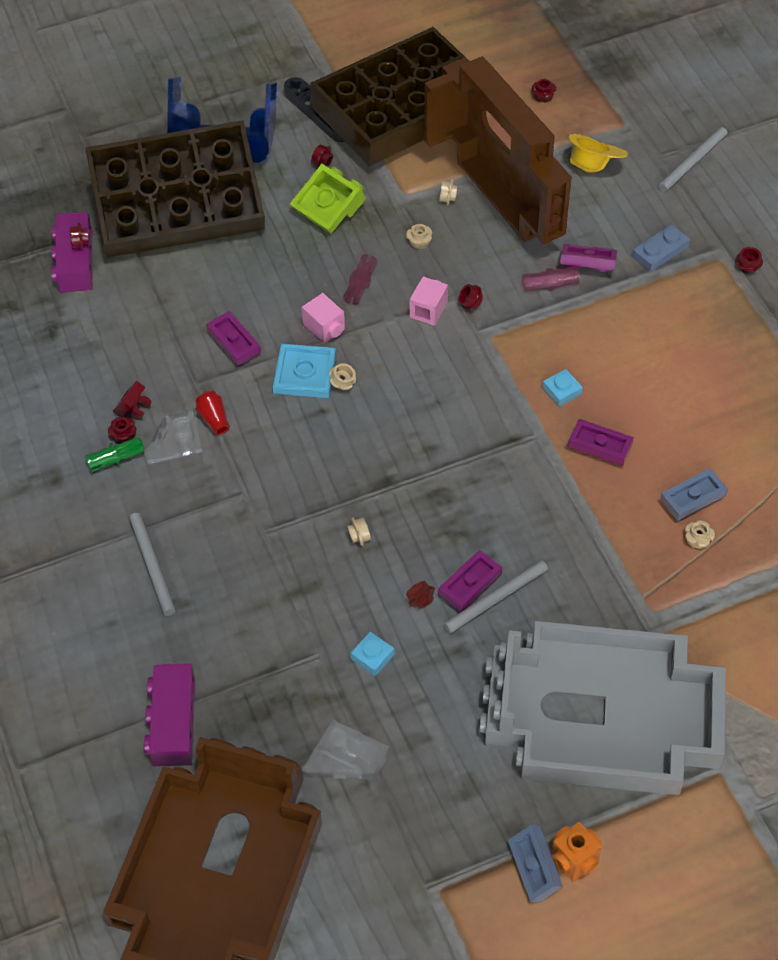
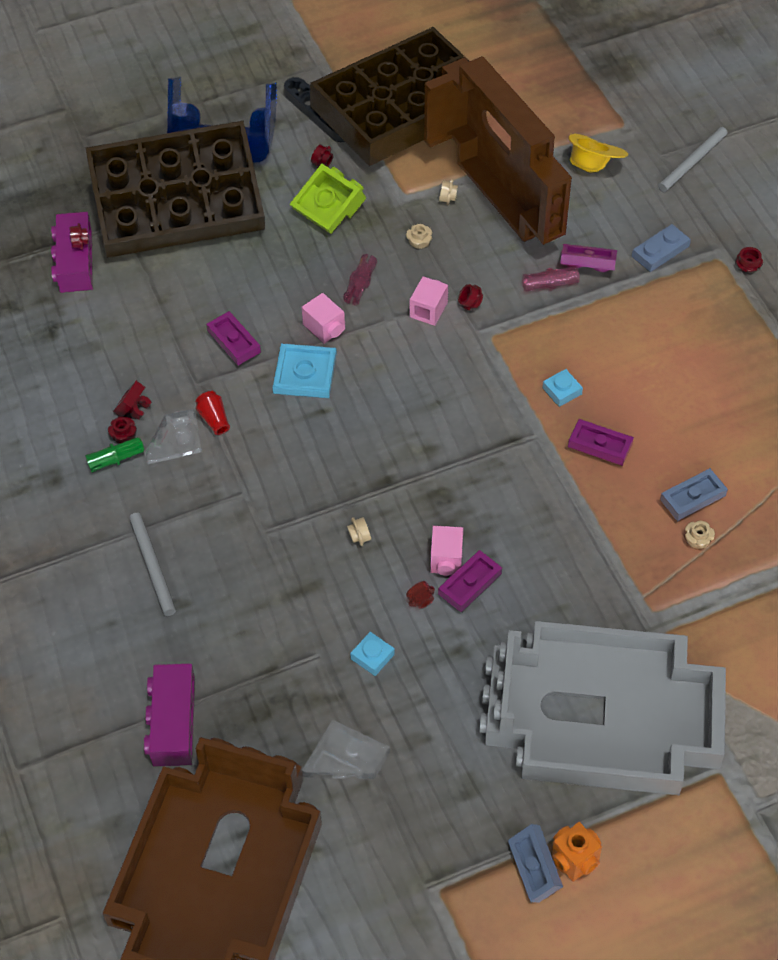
tan plate [329,363,356,390] -> none
light grey bar [443,560,548,634] -> none
dark red plate [532,79,556,102] -> none
none -> bright pink brick [431,526,463,576]

